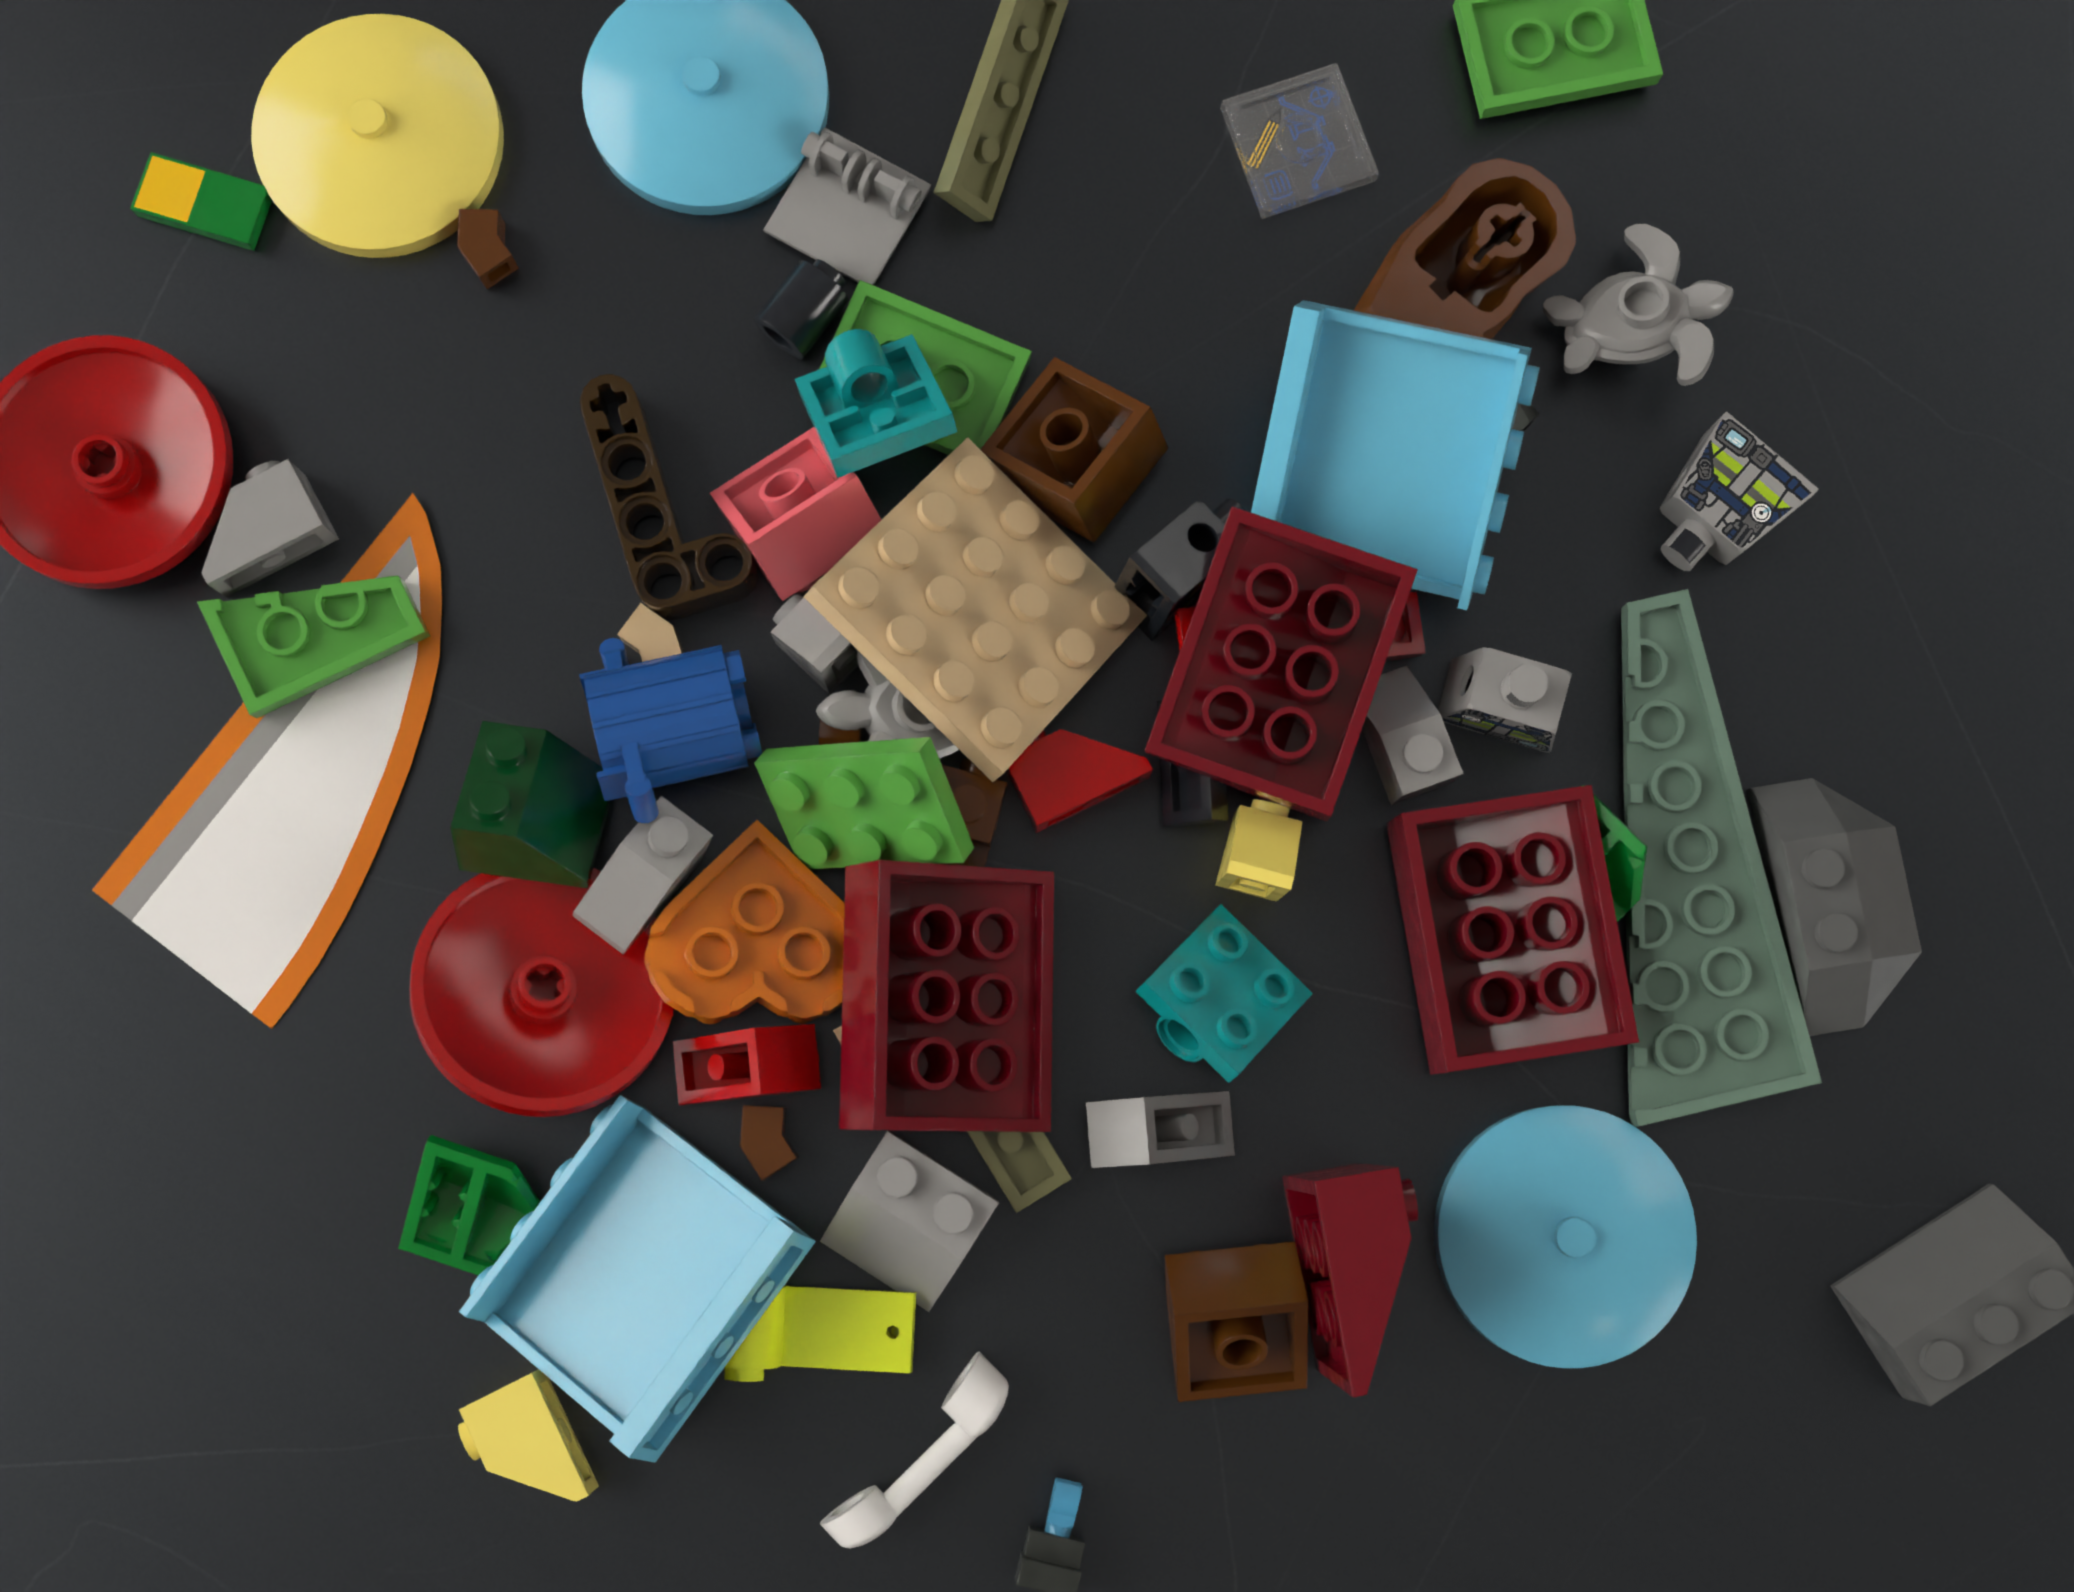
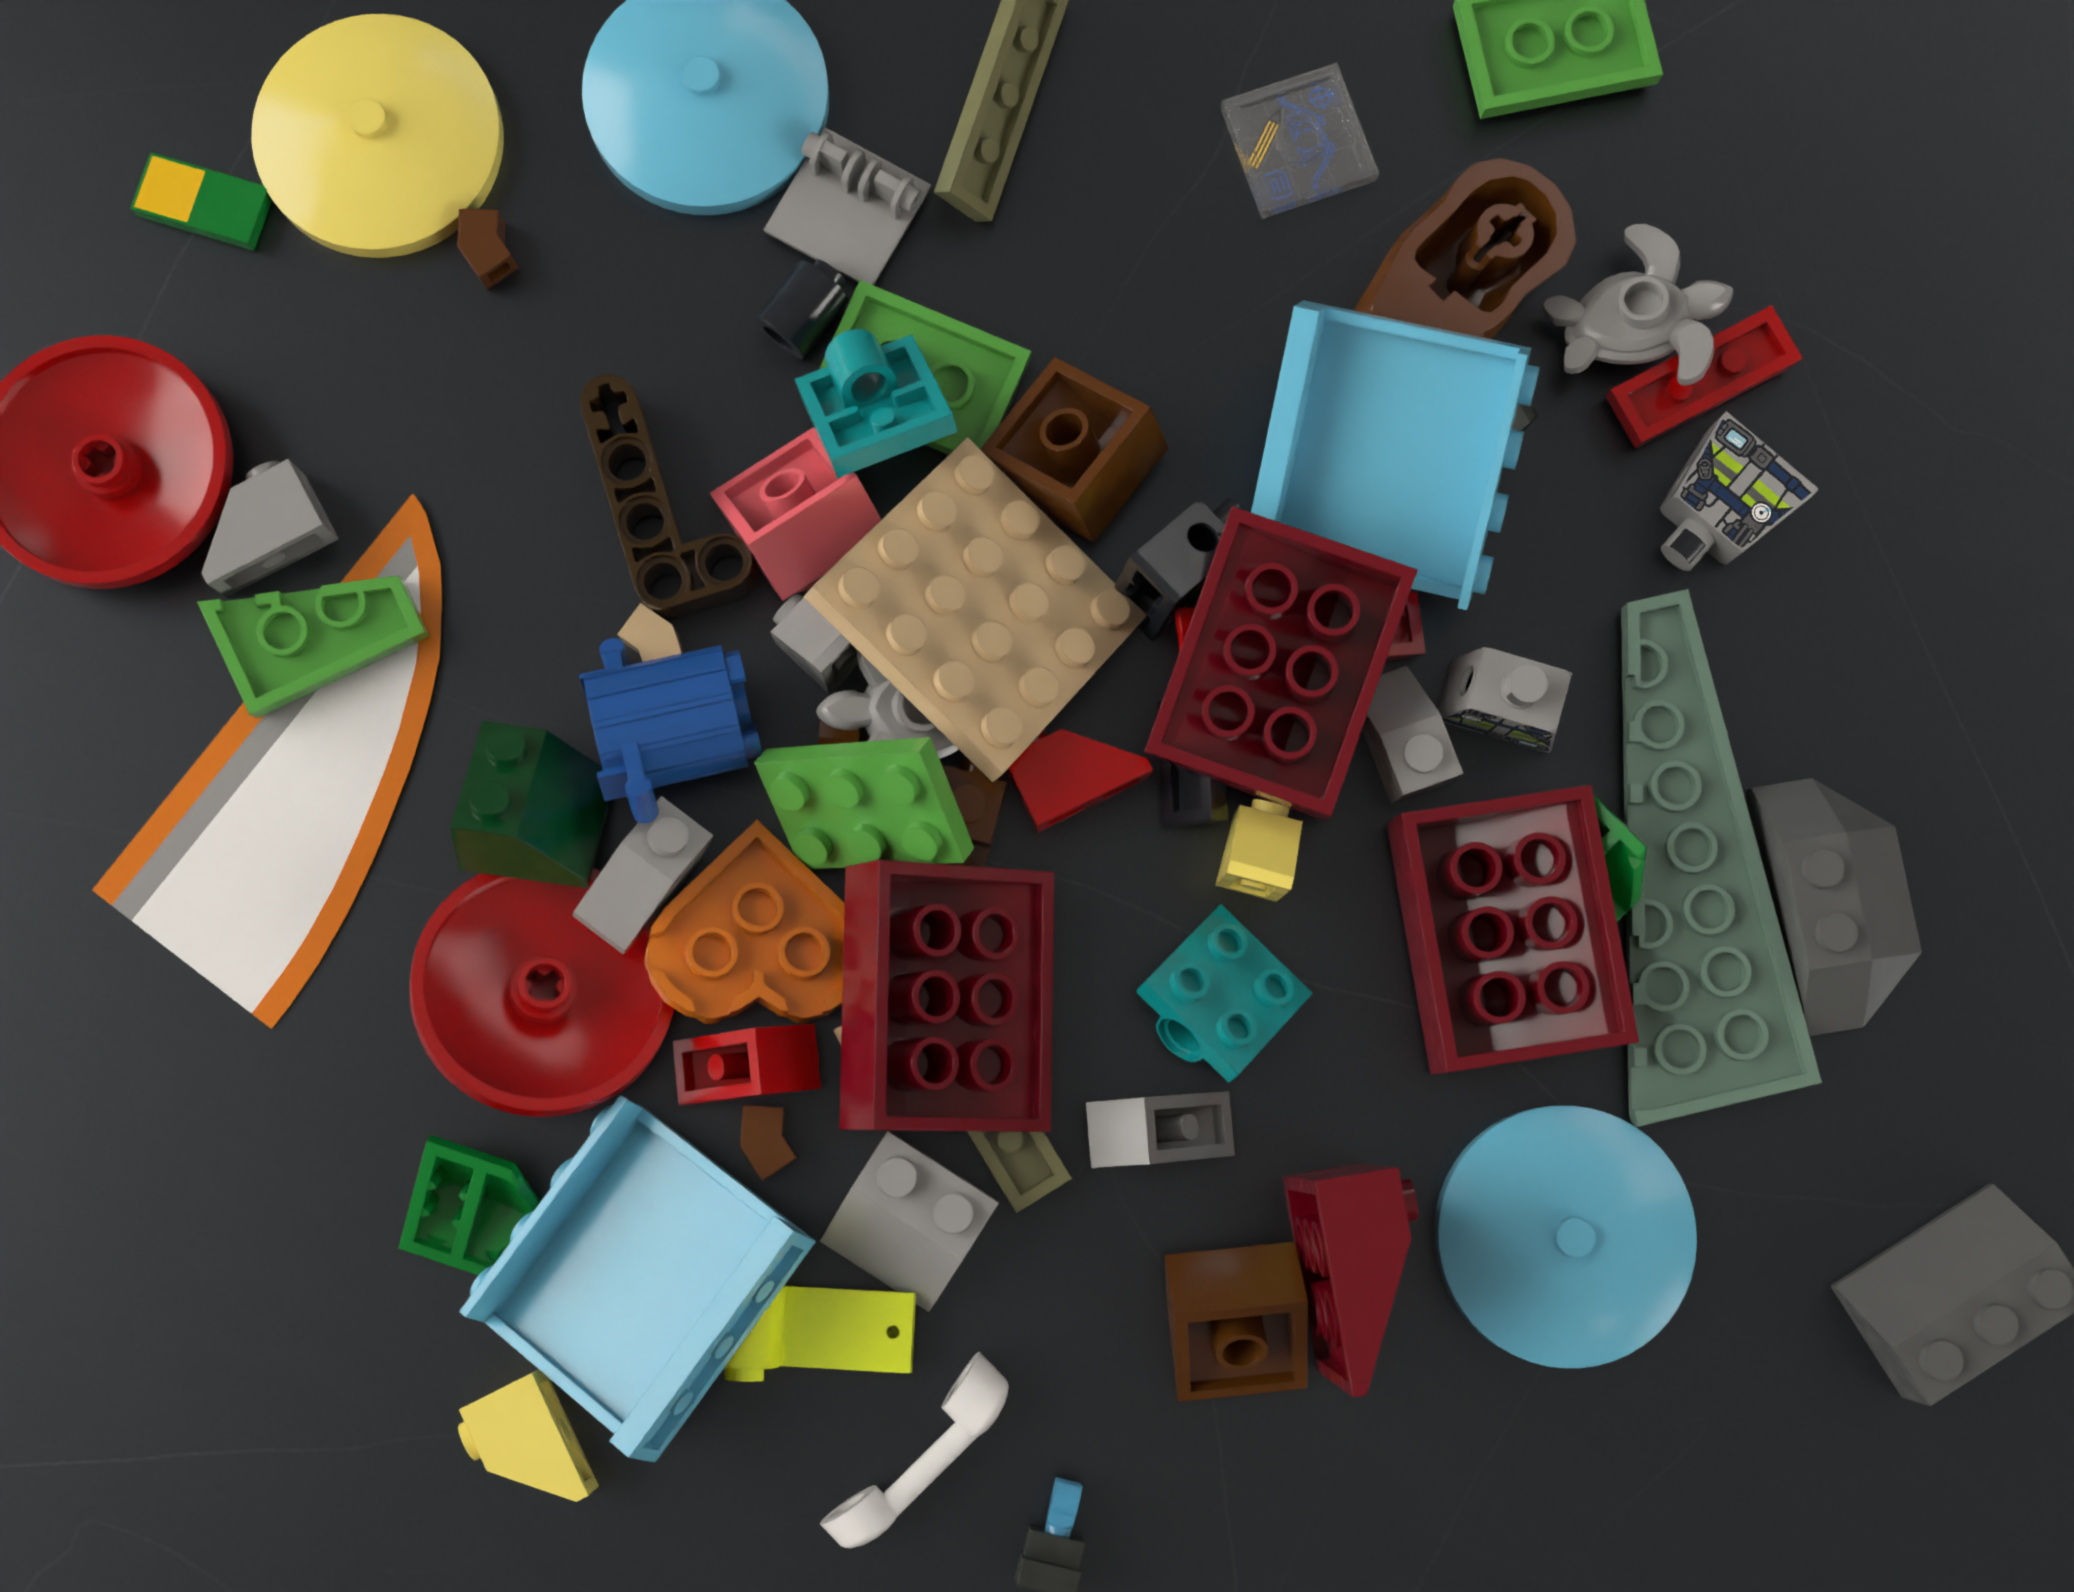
none -> red plate [1605,305,1803,449]

